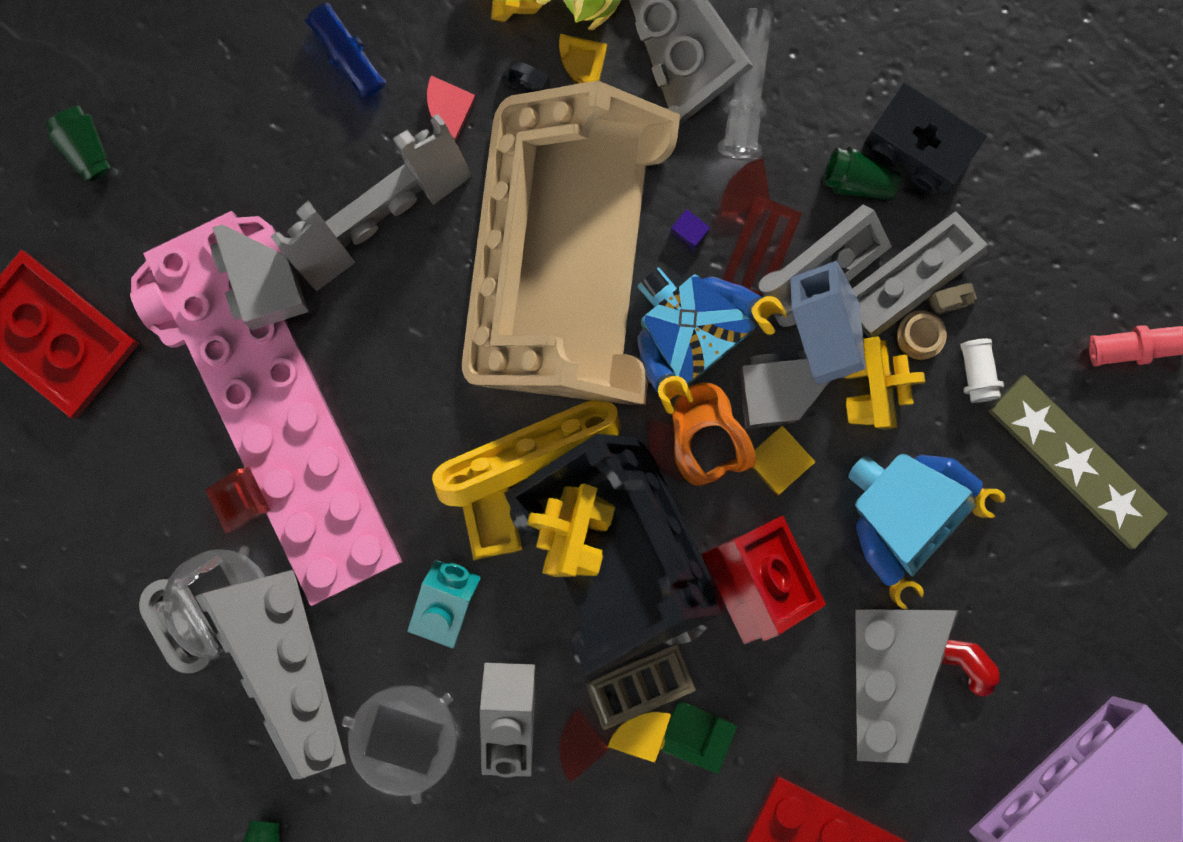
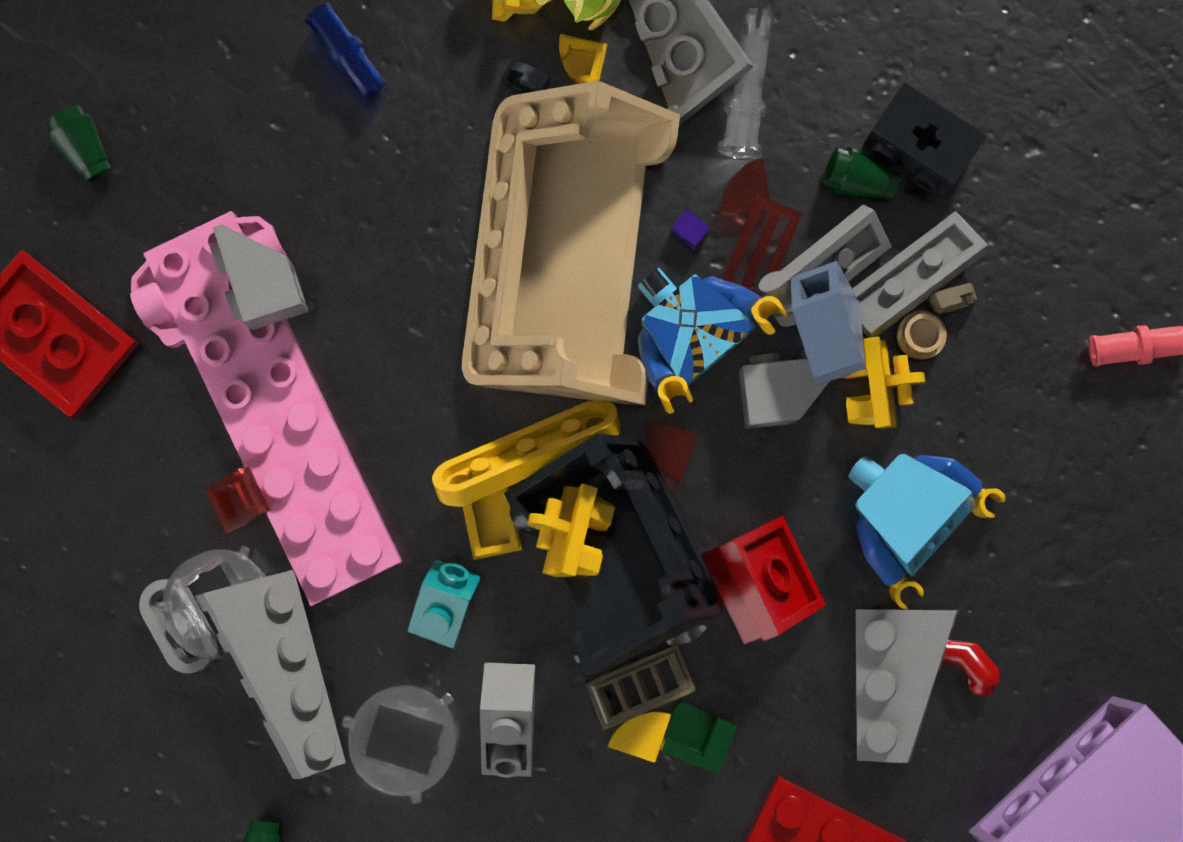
light grey wedge [271,114,472,291] -> none
coral tile [427,76,476,142] -> none
clear red tile [559,710,609,782] -> none
orange piece [672,383,756,486] -> none
yellow tile [752,425,815,495] -> none
white pin [960,338,1004,403] -> none
olive tile [987,375,1168,549] -> none

